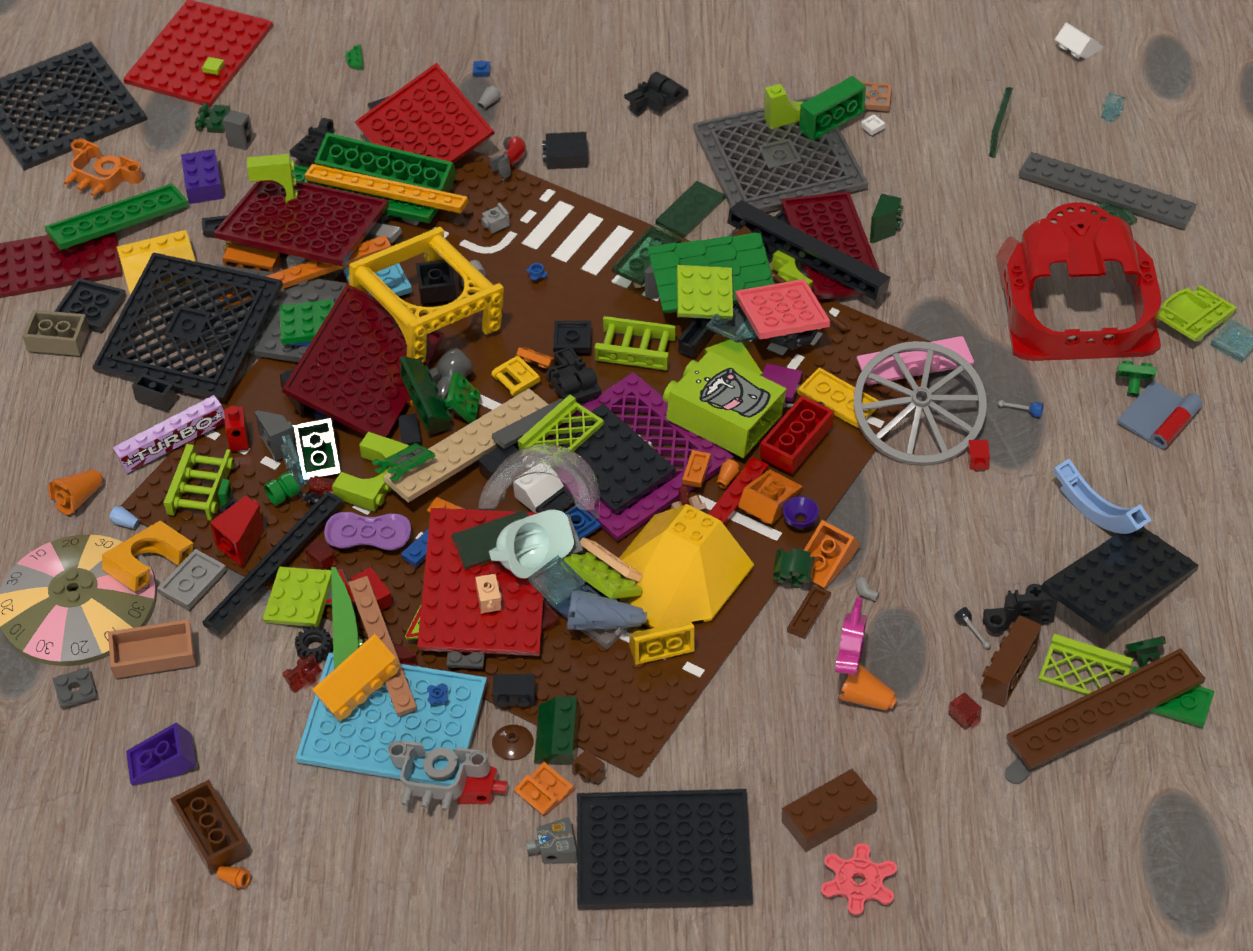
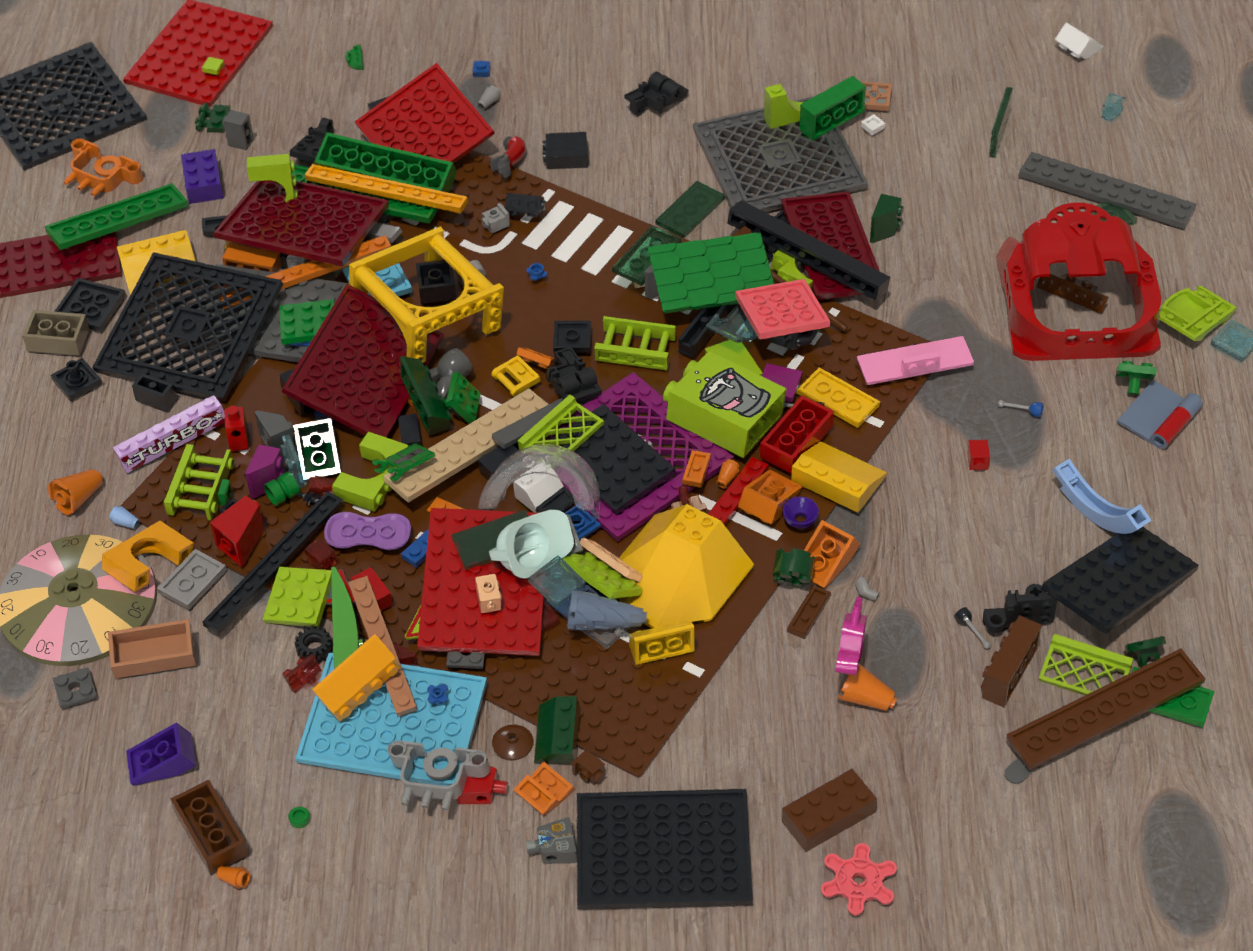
black brick [492,674,536,707] -> none
lime plate [676,265,733,320] -> none
light grey wheel [853,341,987,465] -> none
clear red brick [948,692,982,730] -> none
none -> black plate [50,358,102,401]
none -> magenta slope [245,444,287,498]
none -> green tile [288,806,310,829]
none -> black brick [505,193,546,217]
none -> yellow slope [791,442,887,513]
none -> reddish brown bracket [1037,273,1109,314]

